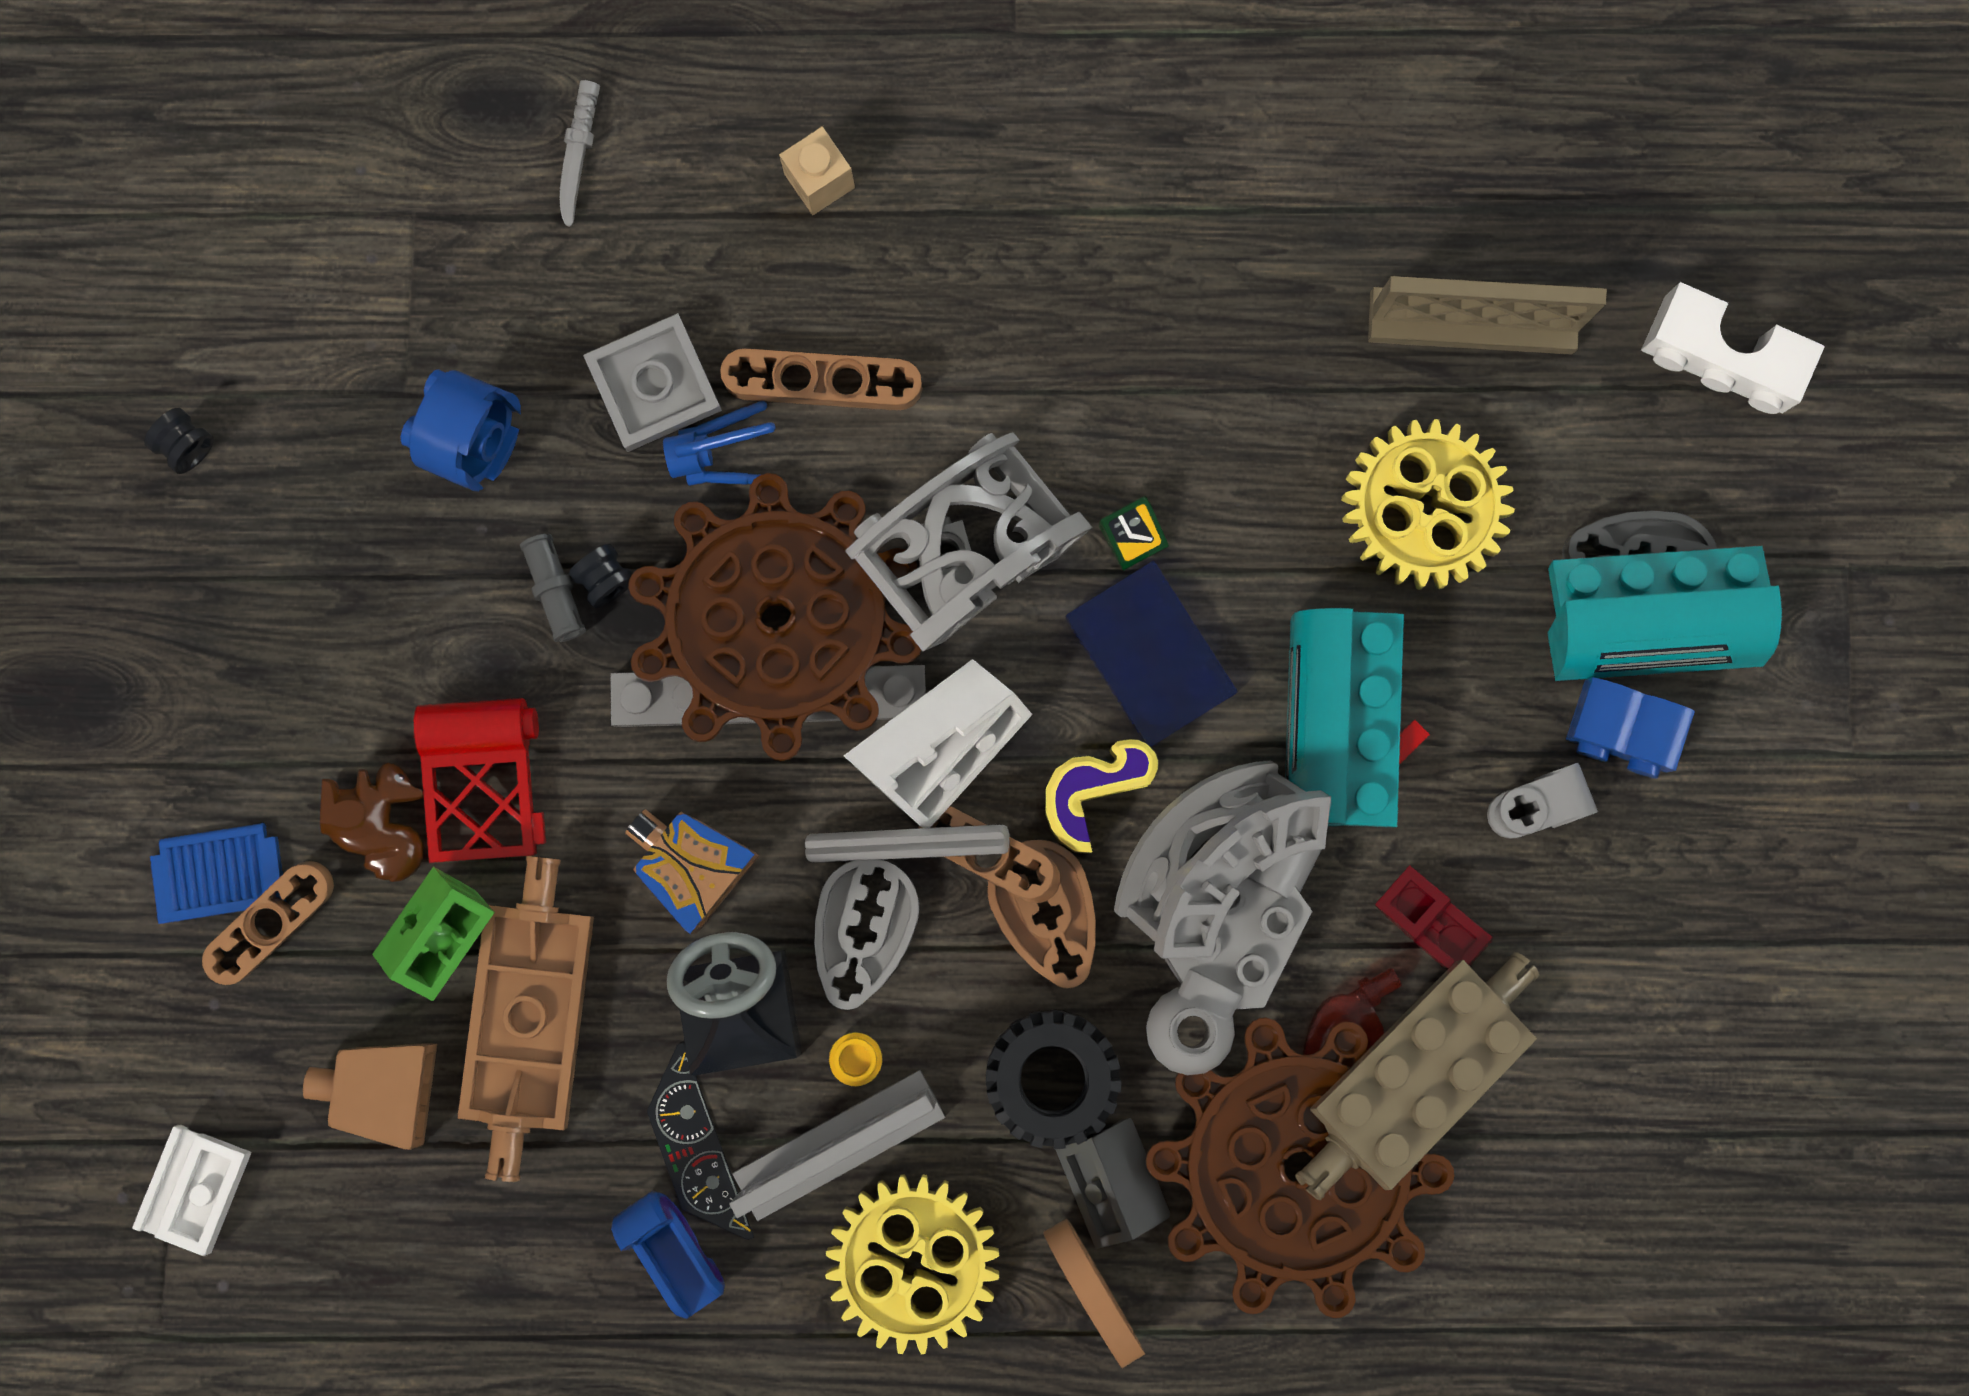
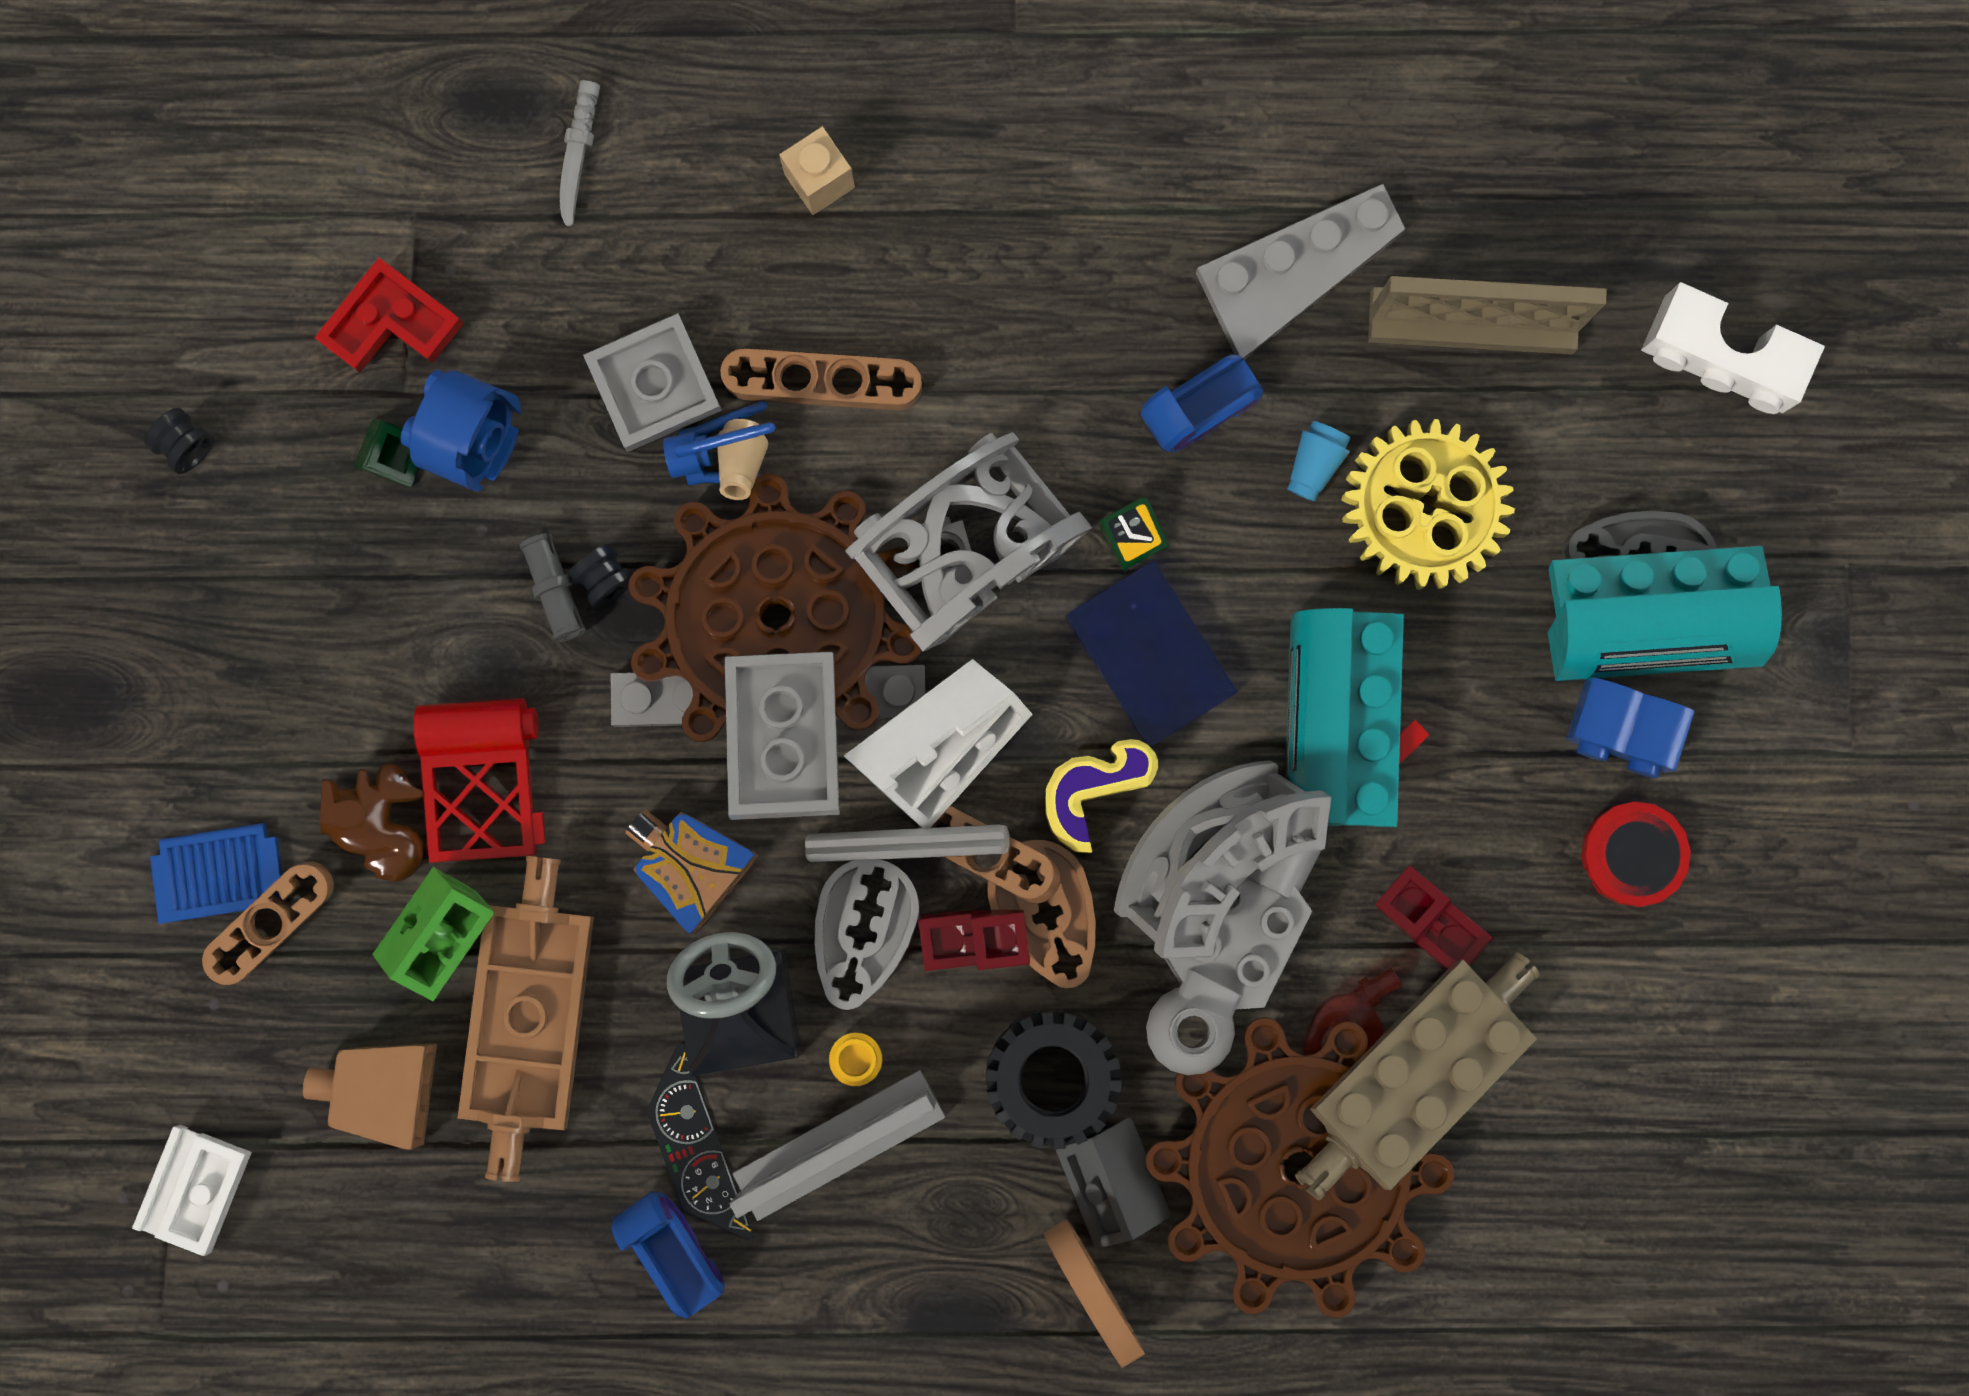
light yellow gear [825,1174,999,1354] -> none
light grey piece [1487,762,1598,839] -> none
none -> red plate [314,257,464,373]
none -> dark green slope [354,419,418,487]
none -> tan cone [717,419,769,500]
none -> light grey plate [725,652,840,820]
none -> dark red slope [918,909,1030,971]
none -> blue animal [1140,354,1264,453]
none -> light grey wing [1196,184,1405,360]
none -> dark azure cone [1287,421,1351,502]
none -> tile [1581,801,1691,907]

